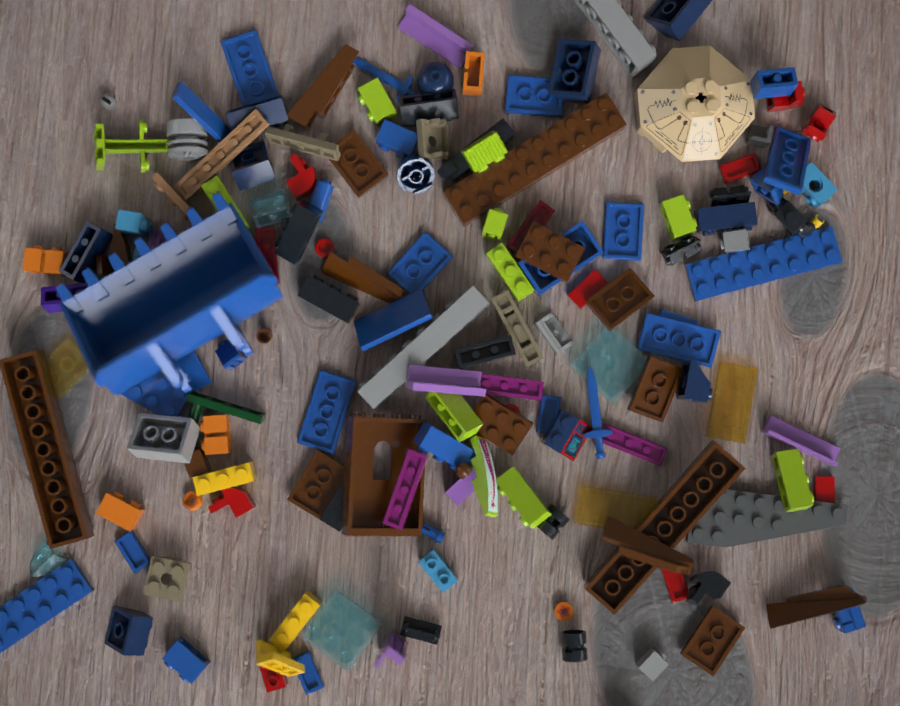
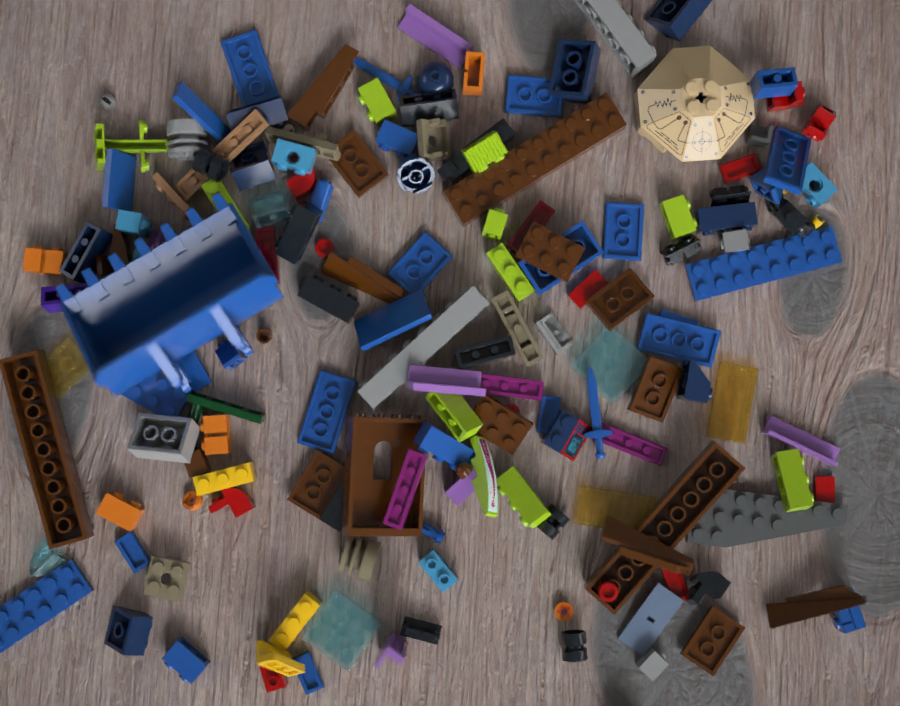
none -> blue tile [102,149,137,212]
none -> black wheel [192,148,230,182]
none -> dark azure brick [271,138,317,176]
none -> dark tan wheel [338,536,382,583]
none -> red tile [598,581,618,602]
none -> sand blue piece [618,582,684,656]

